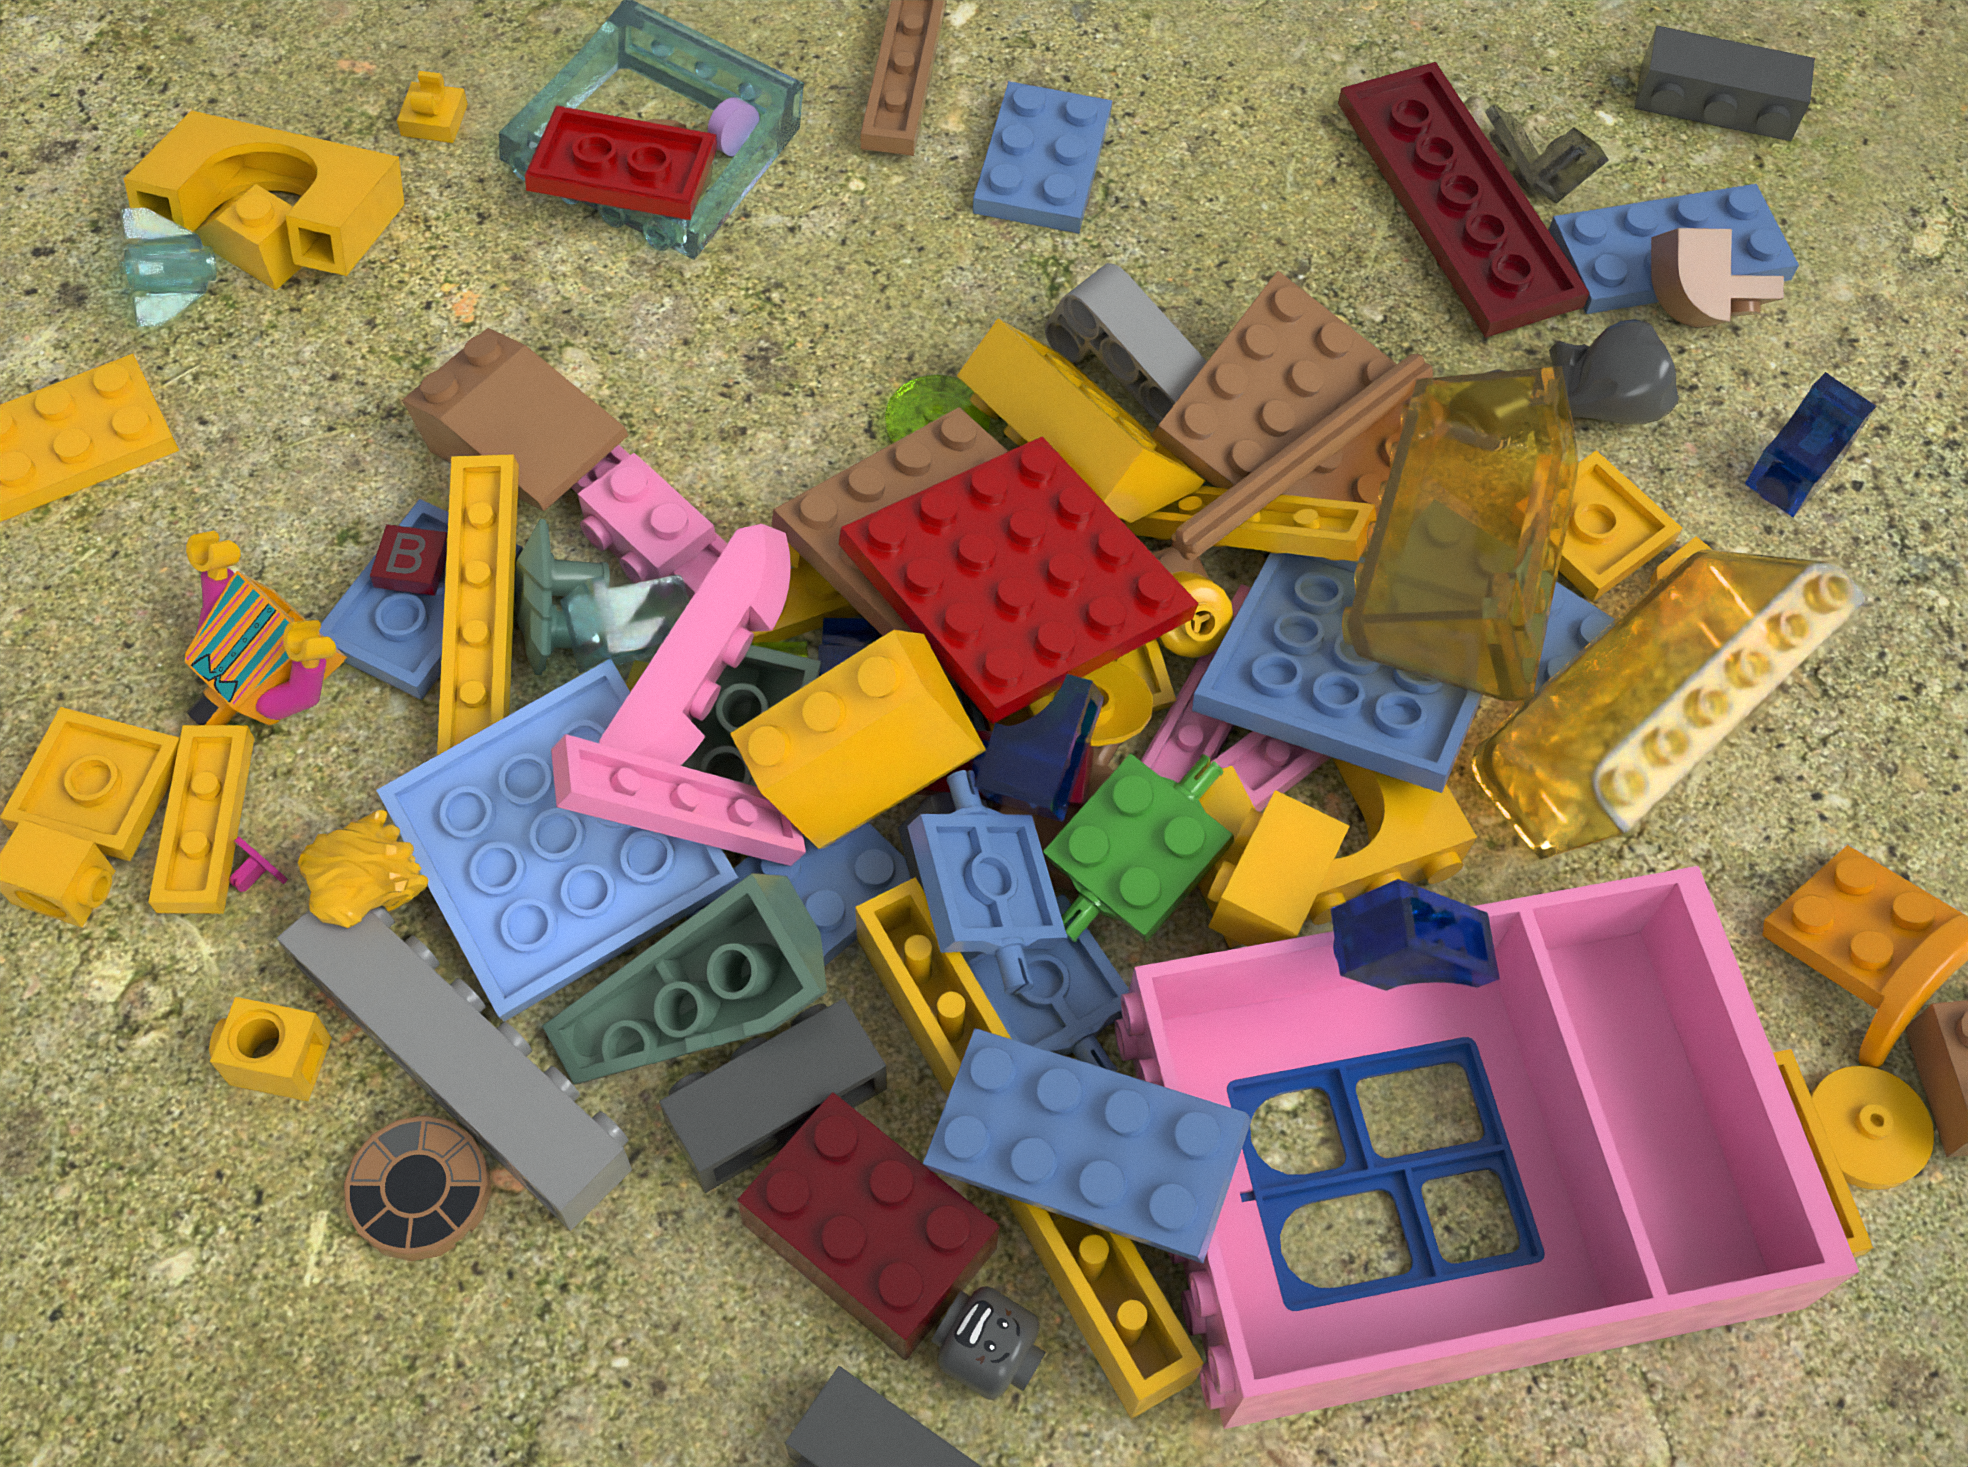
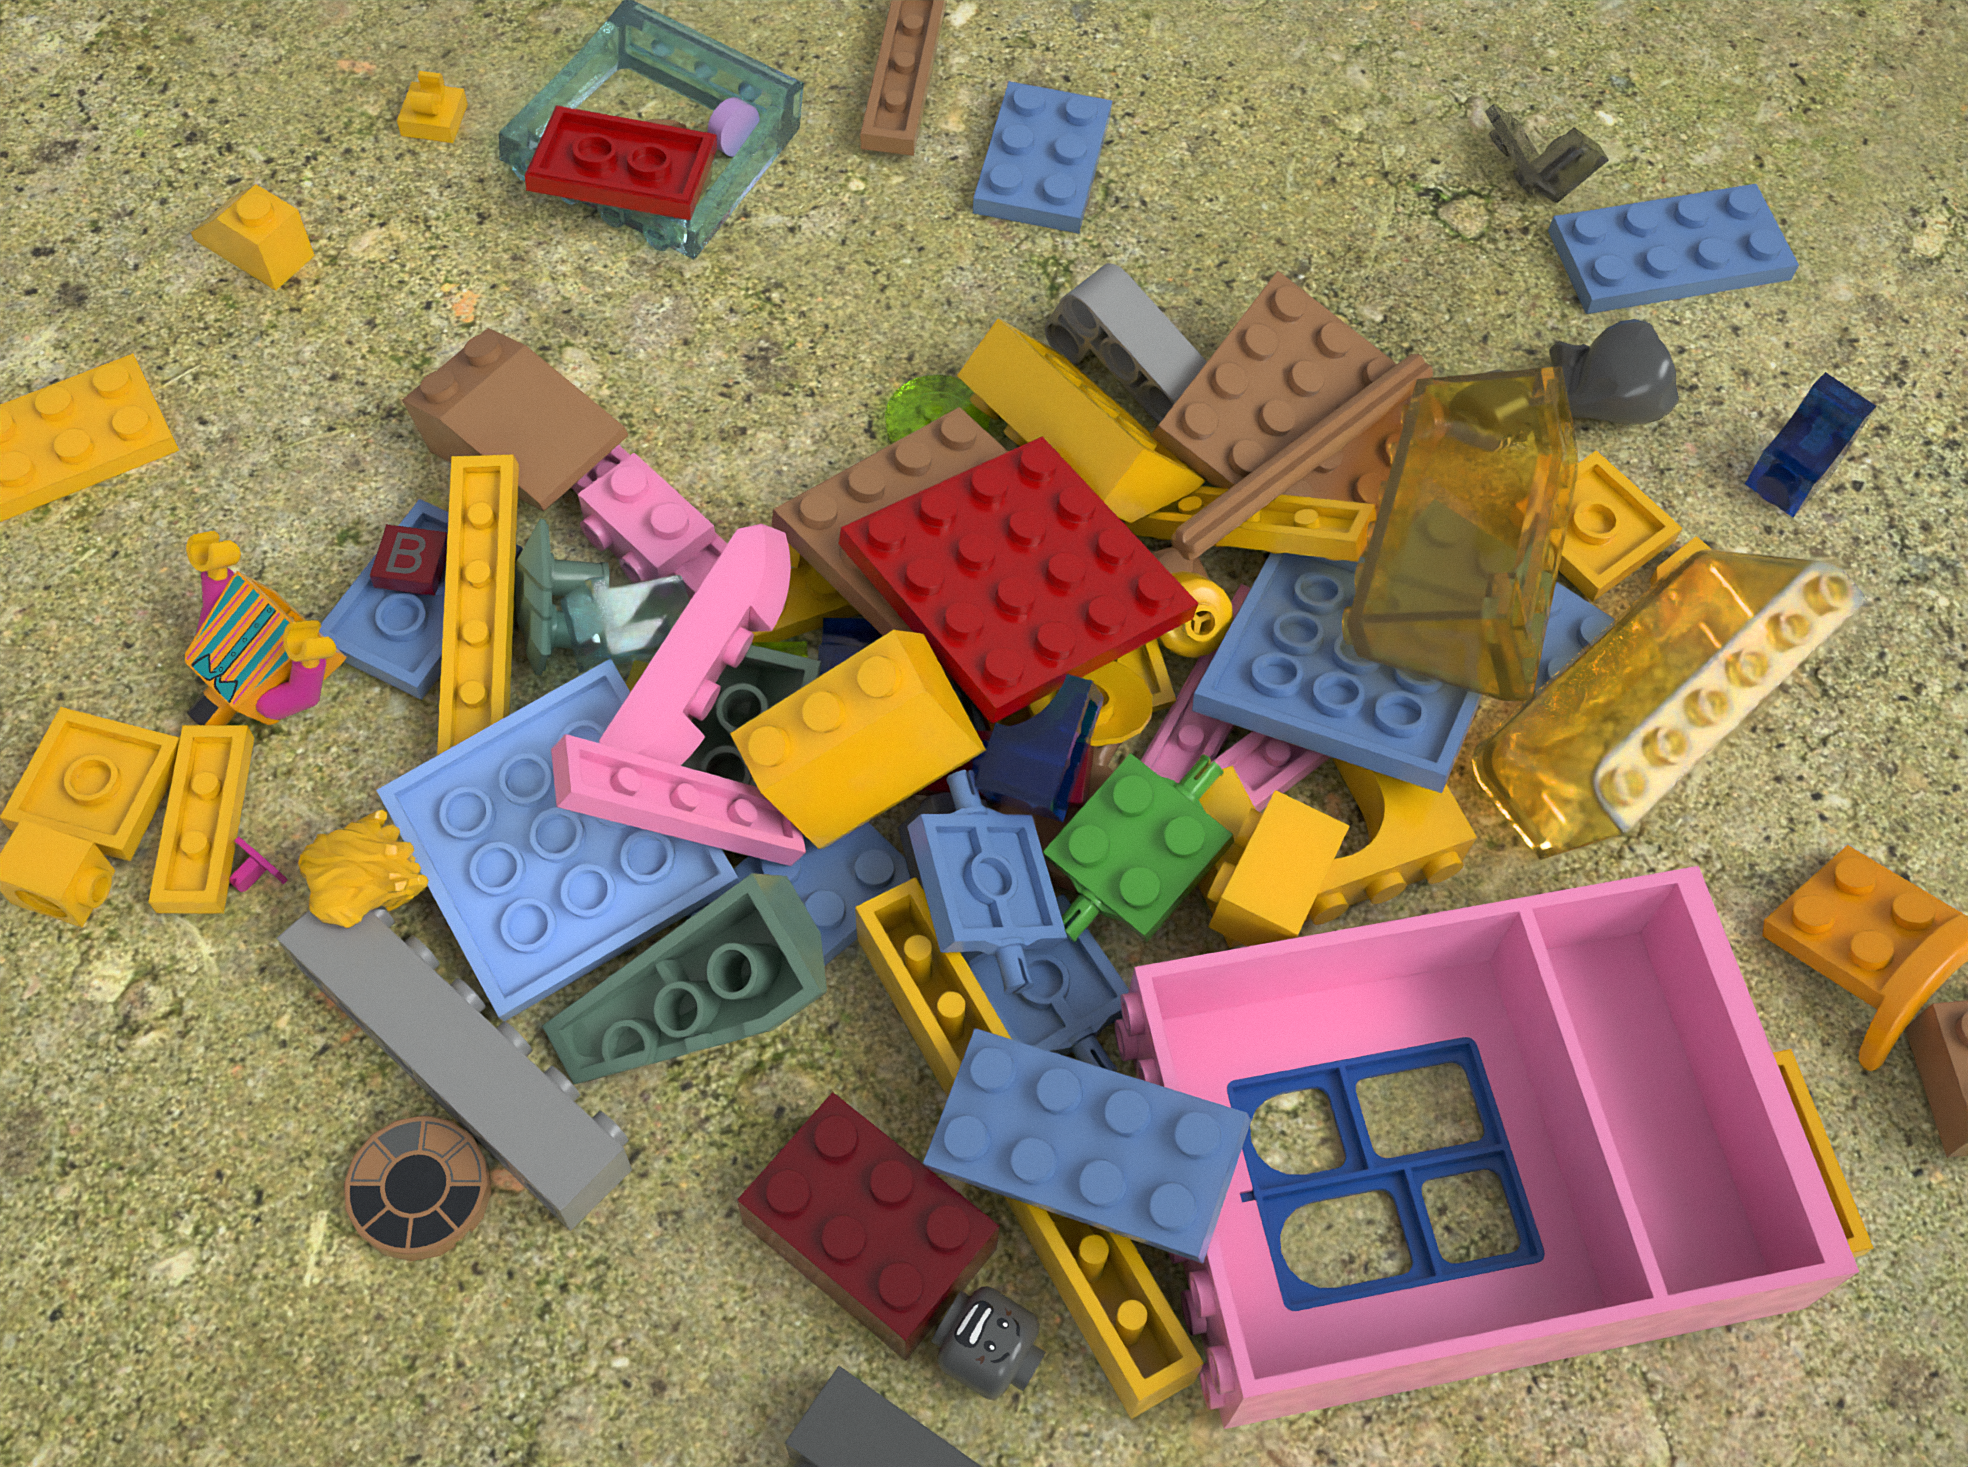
clear light blue brick [119,208,217,327] -> none
yellow arch [123,110,405,276] -> none
yellow brick [209,997,332,1102] -> none
dark grey brick [659,998,887,1193] -> none
clear blue arch [1330,879,1500,991] -> none
dark red plate [1338,62,1590,338] -> none
dark grey brick [1634,26,1815,141] -> none
brick [1651,228,1784,328] -> none
yellow piece [1810,1066,1934,1190] -> none

